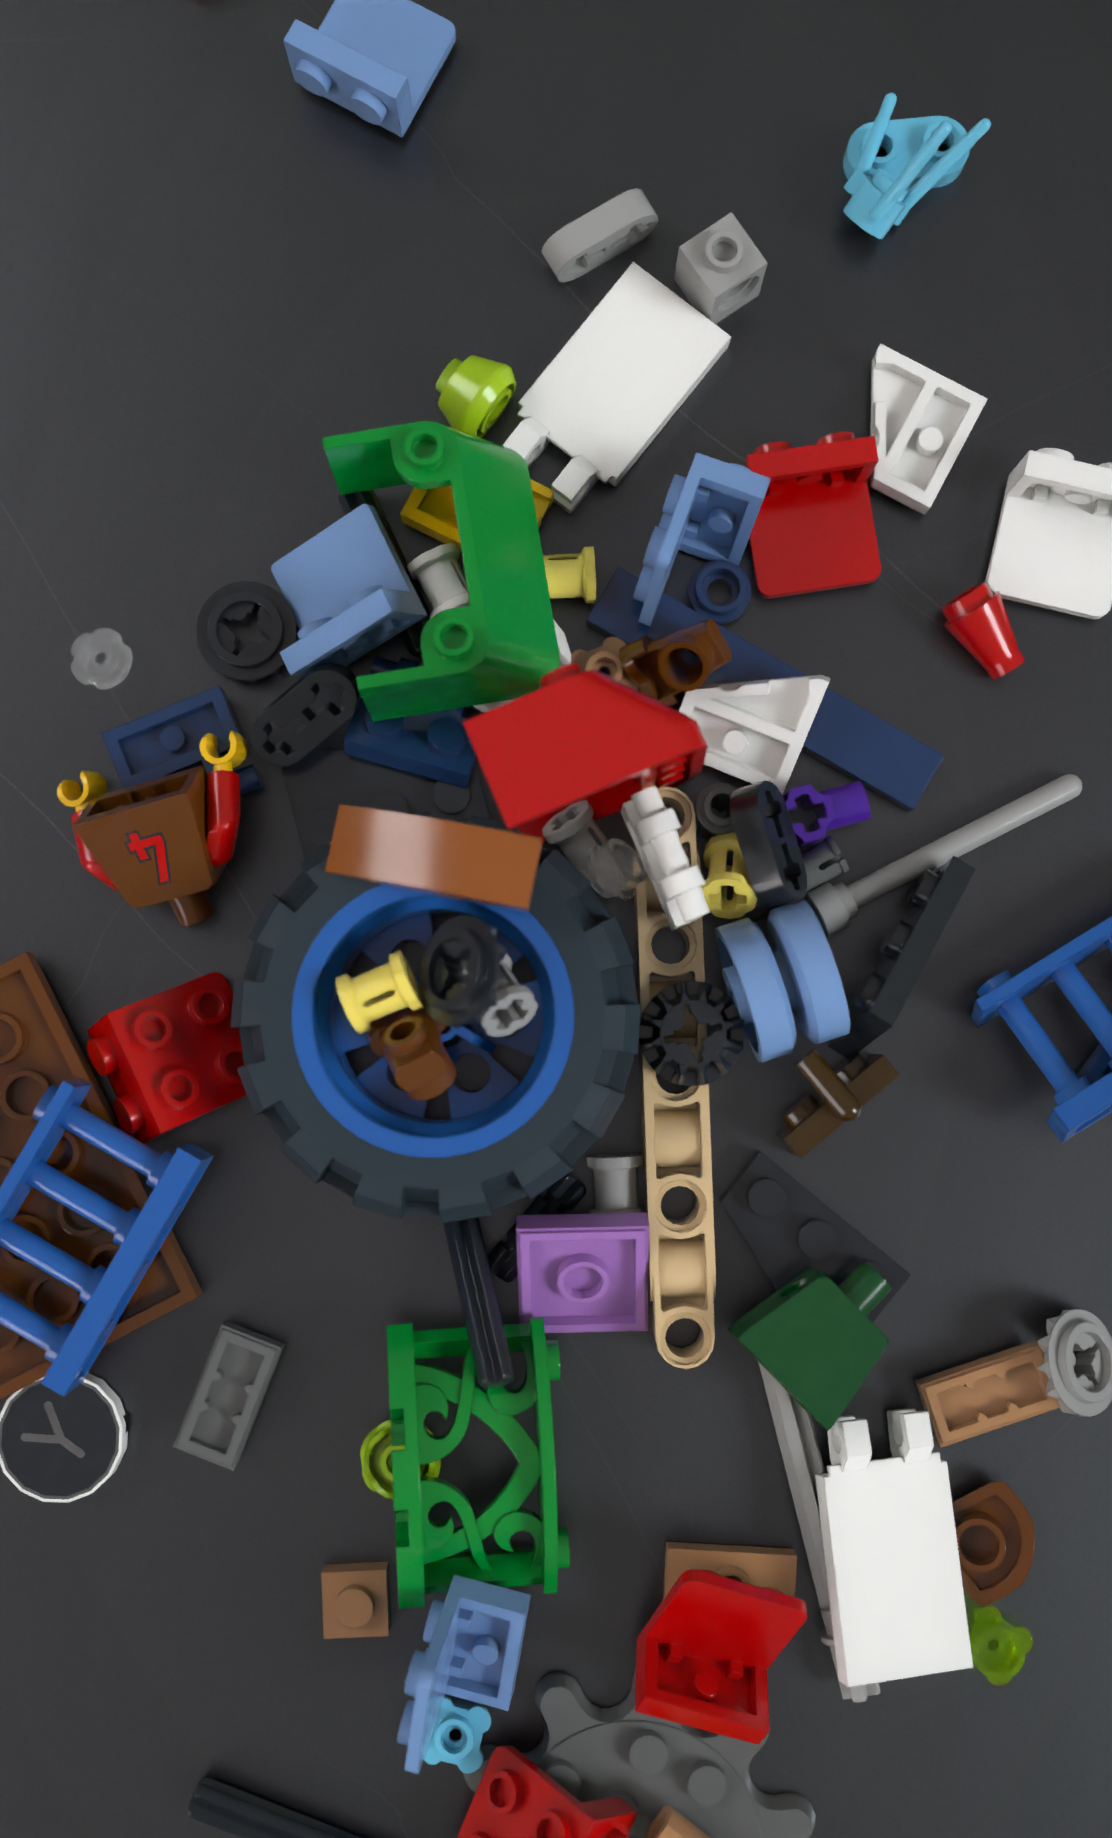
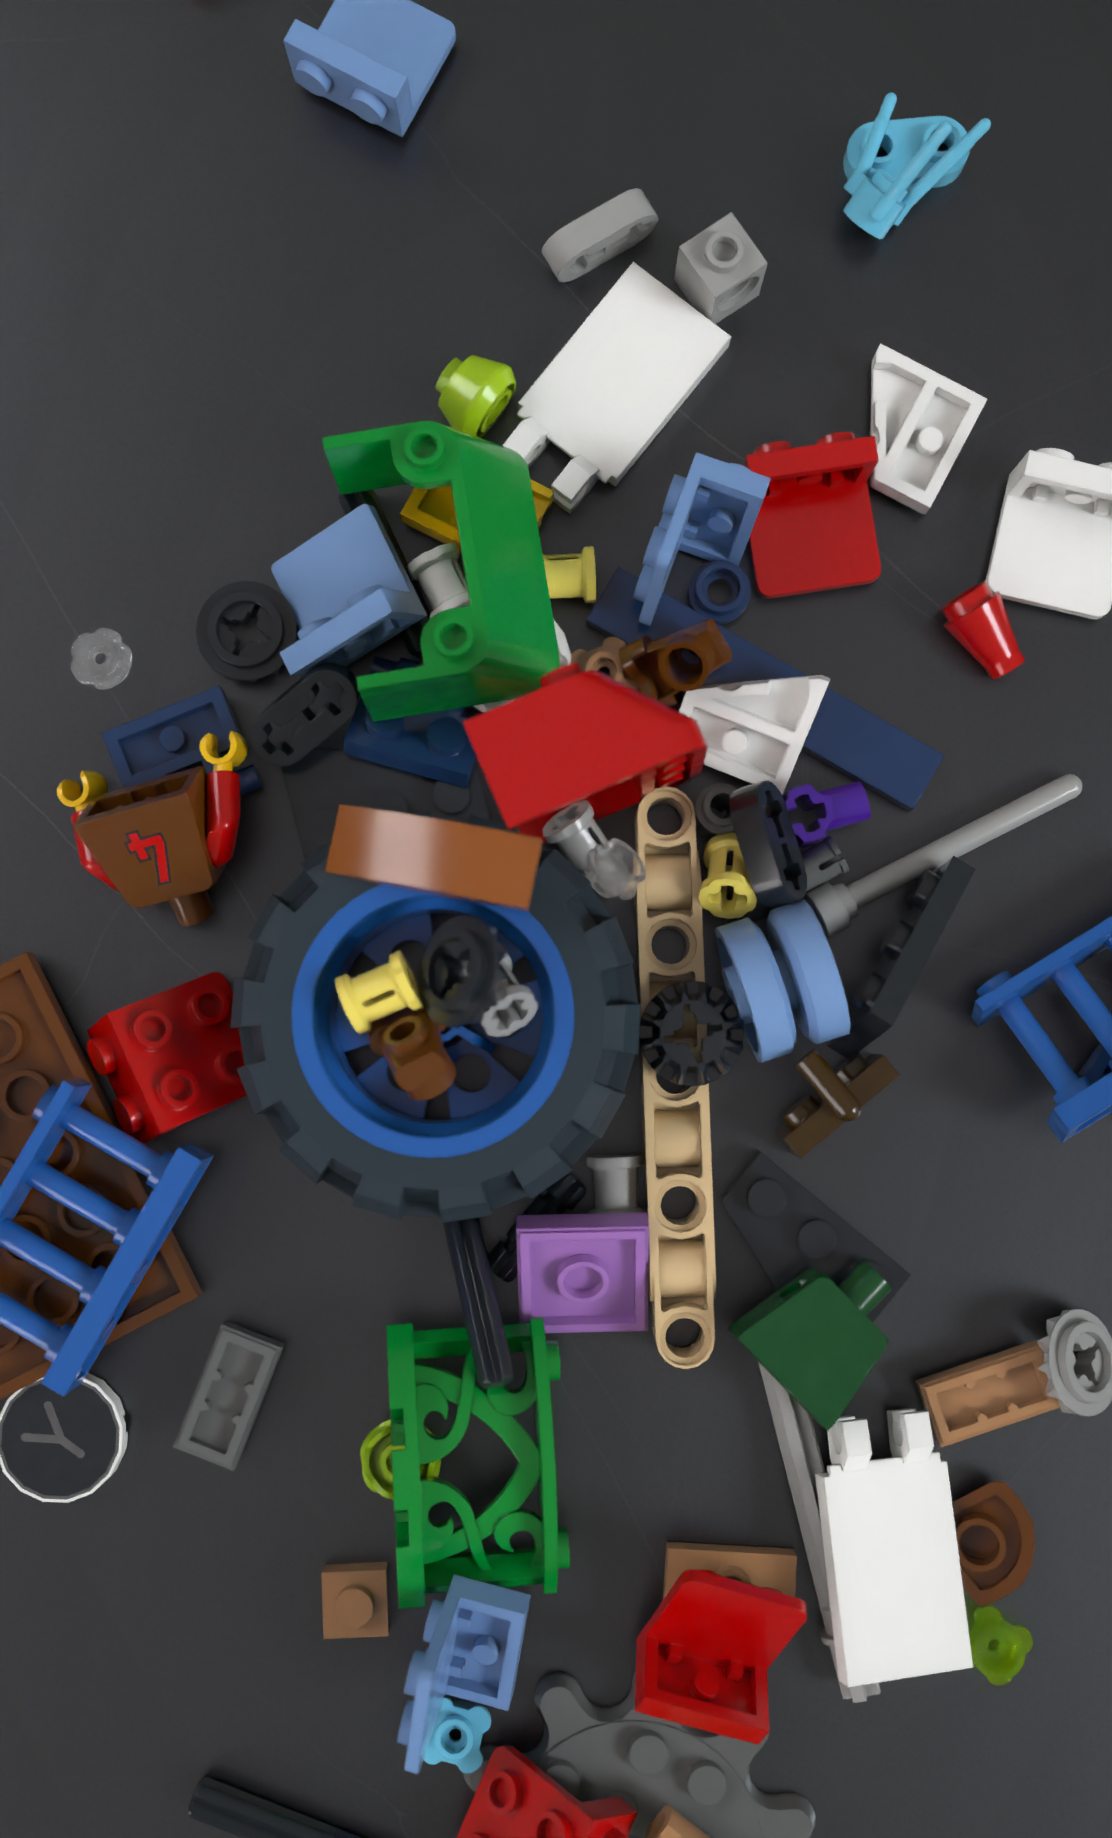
white plate [621,786,710,931] -> none

